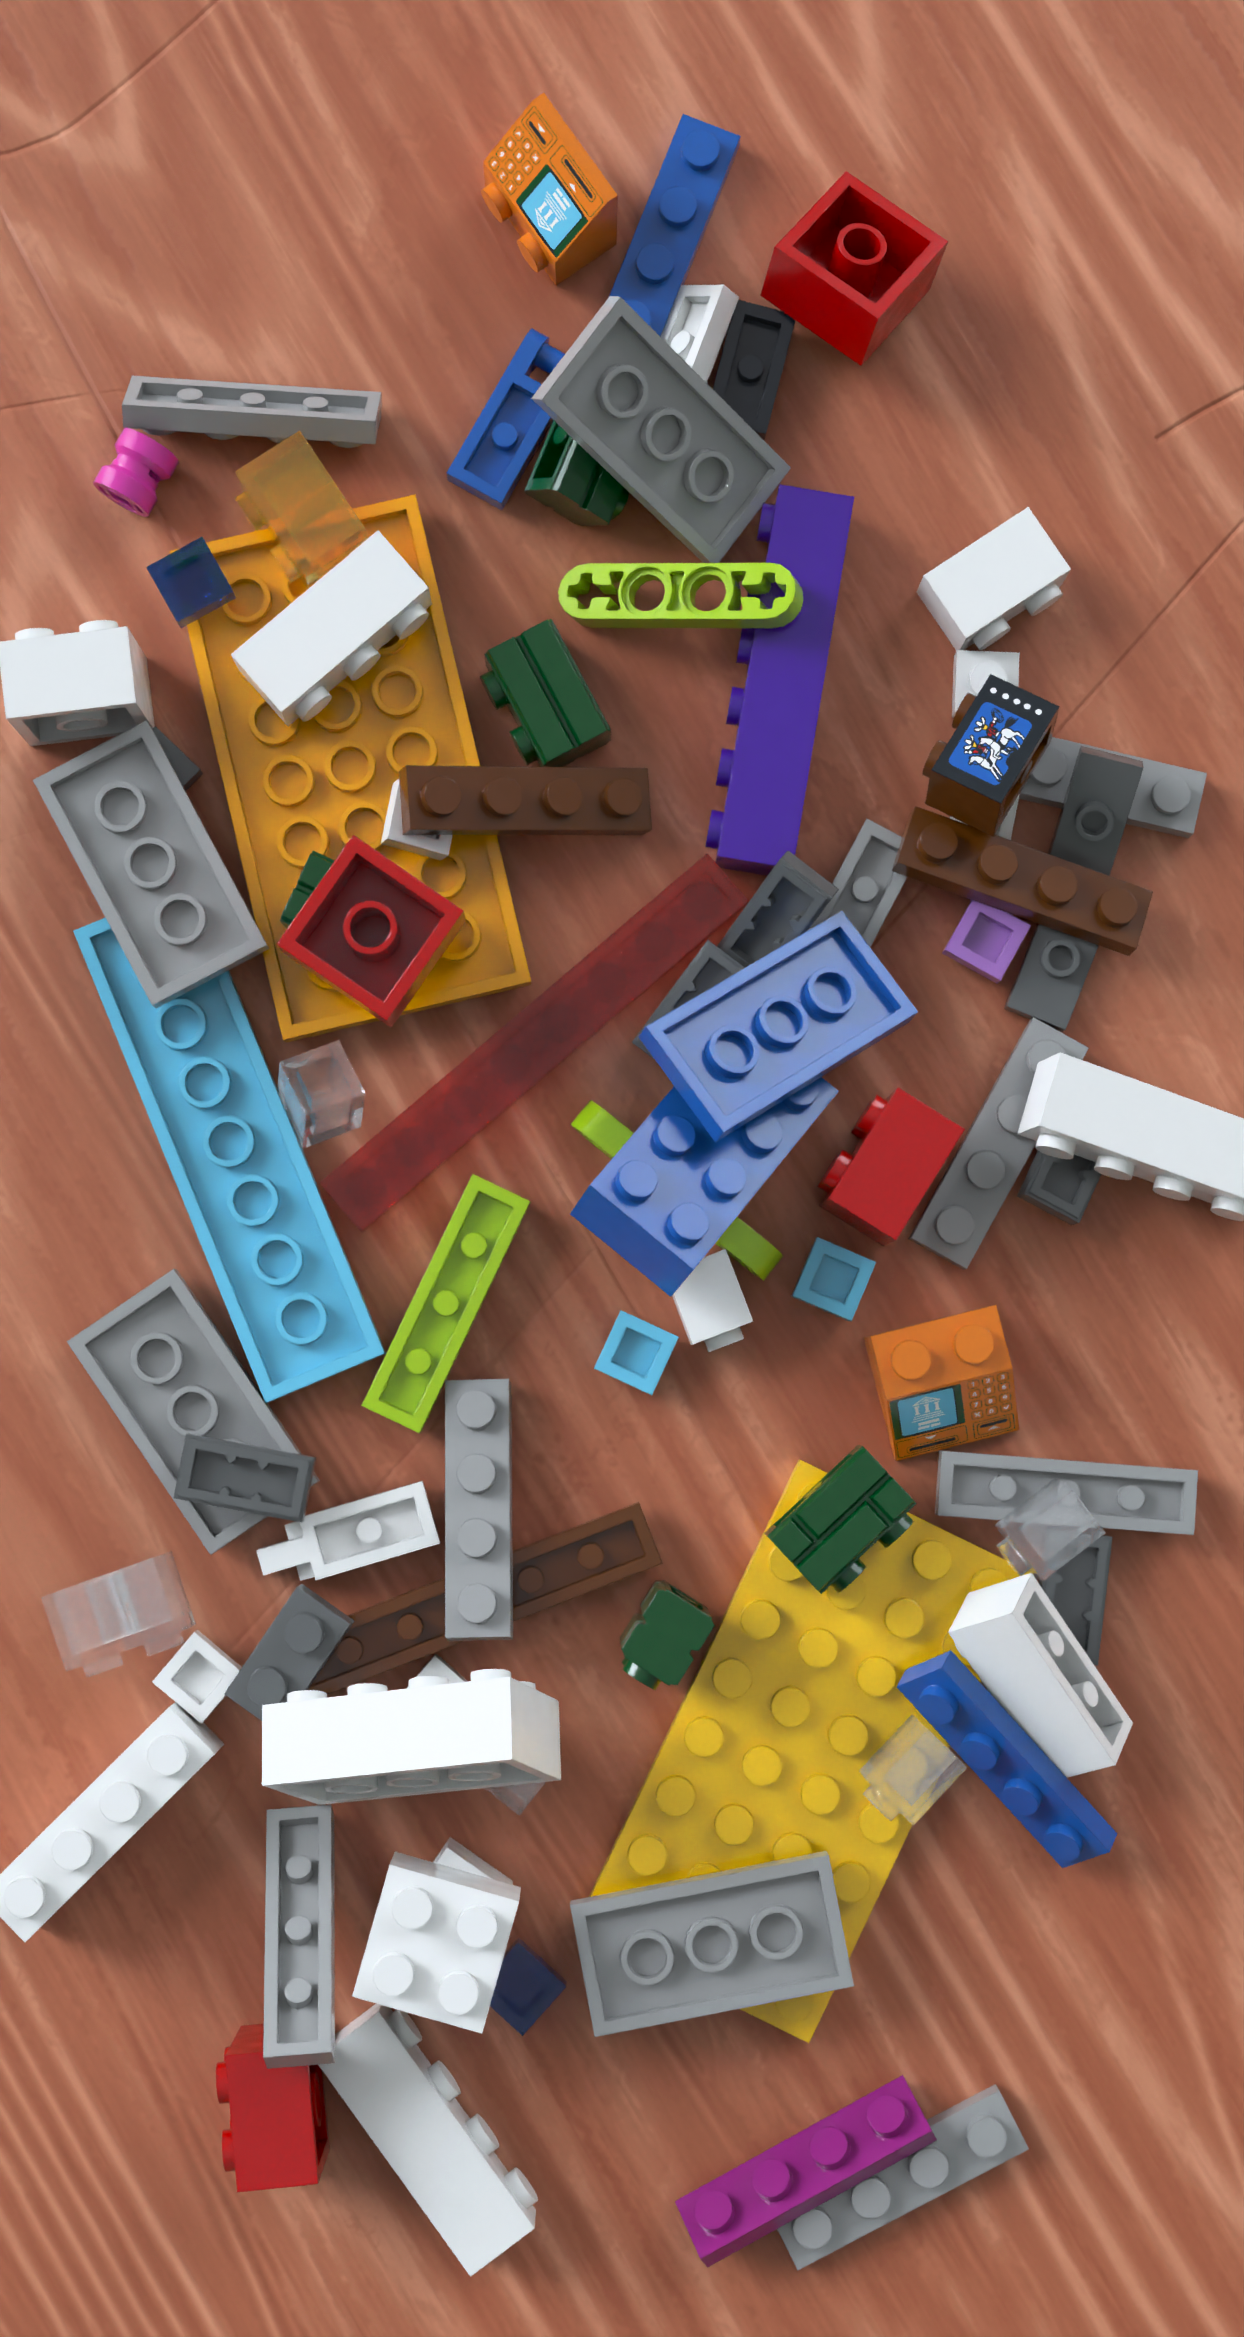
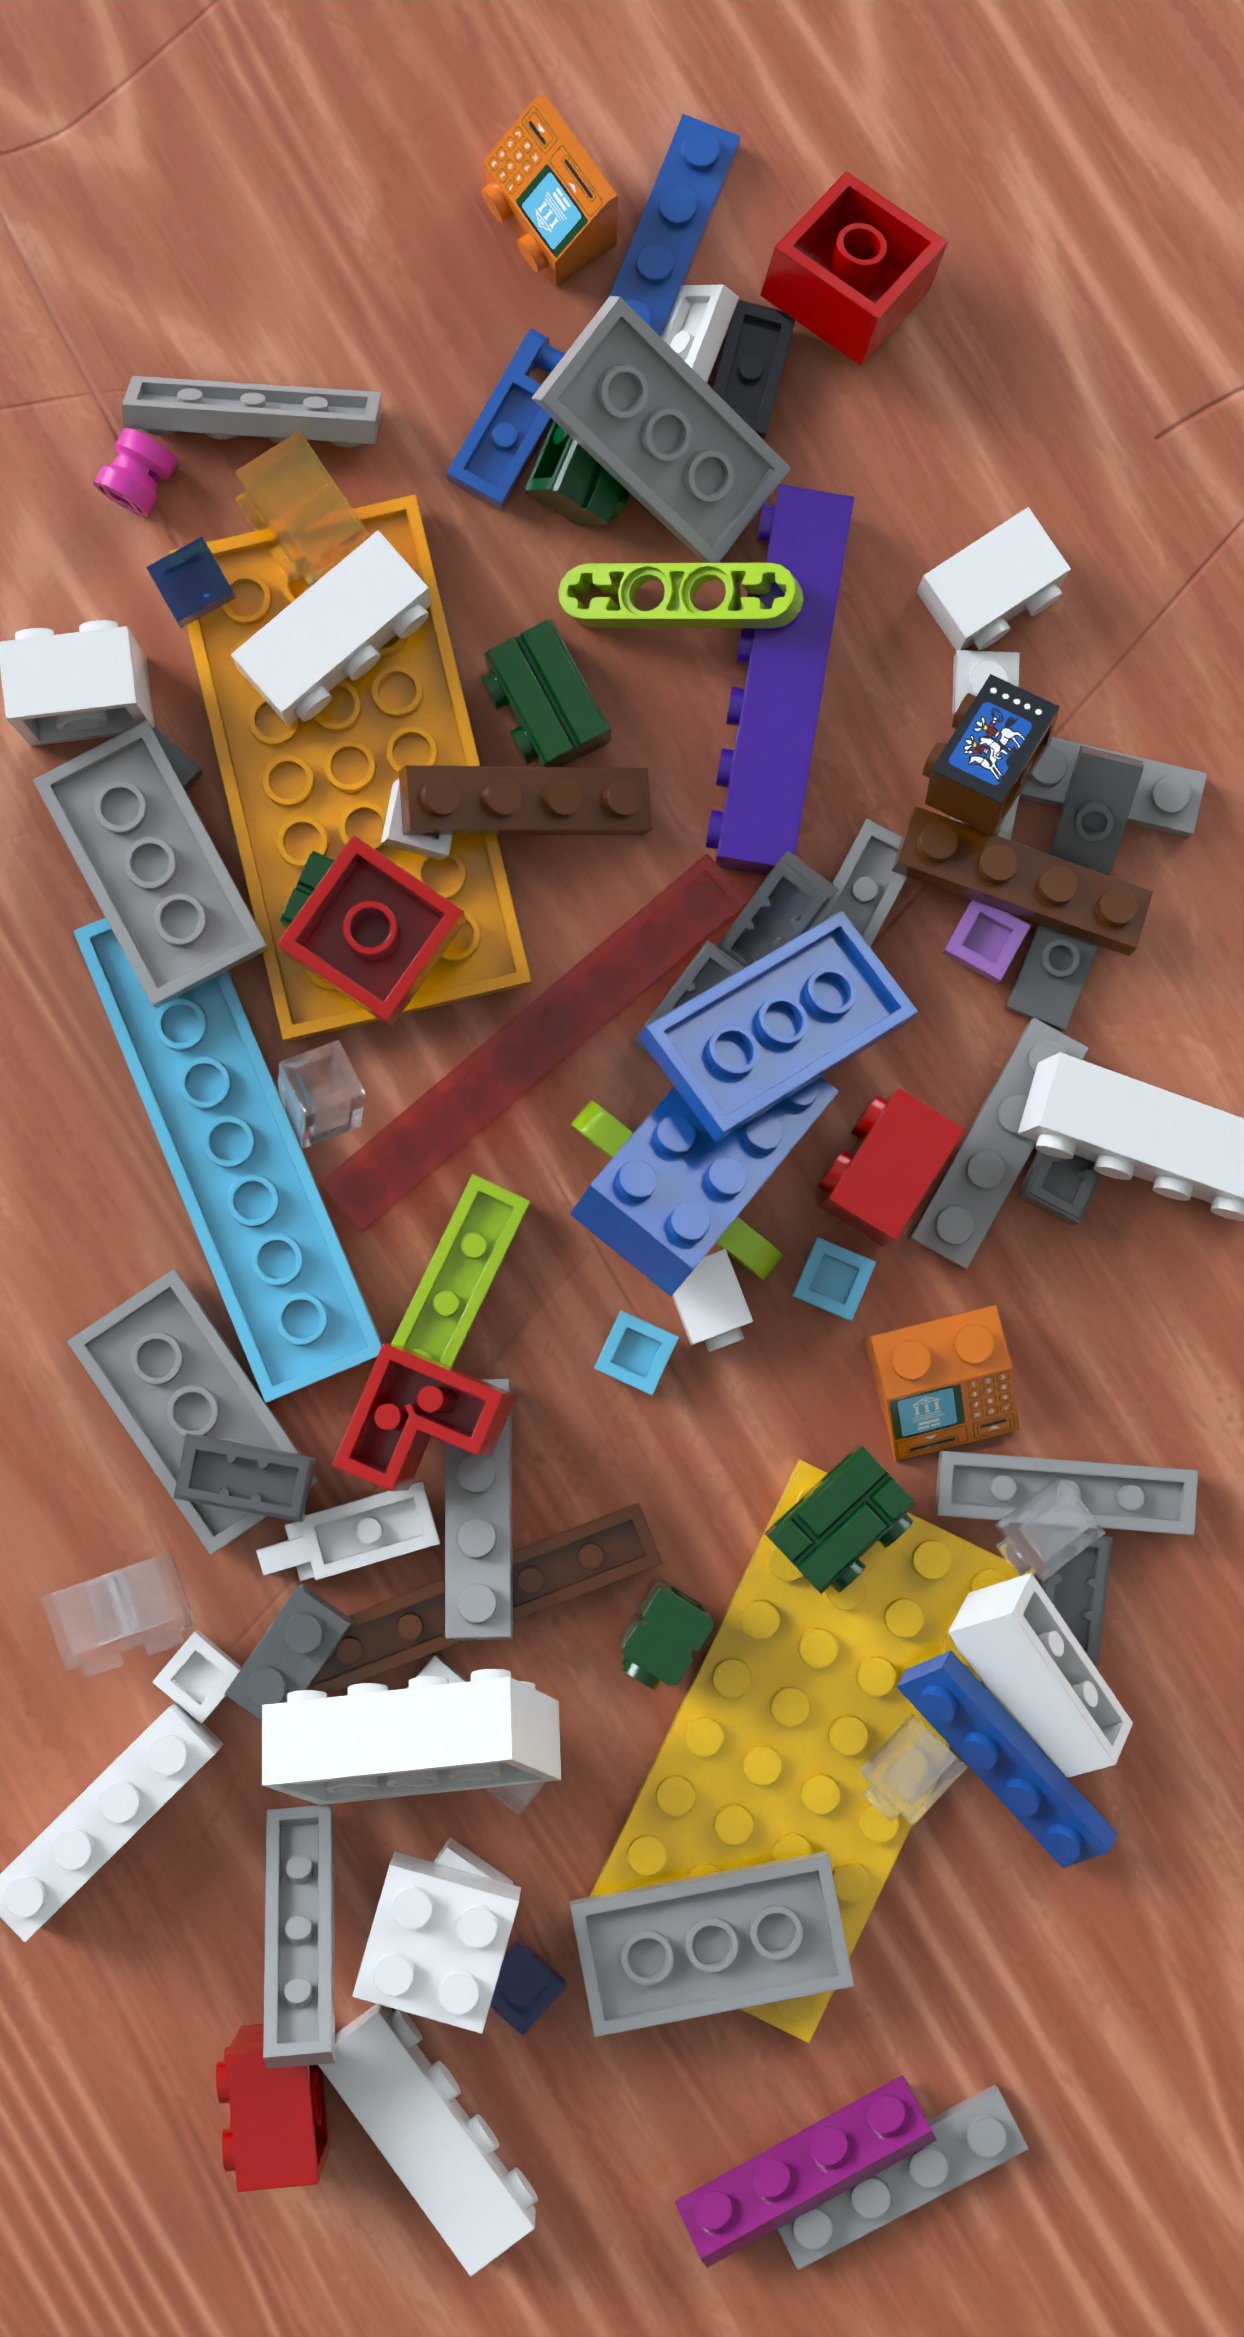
none -> red brick [332,1343,517,1491]

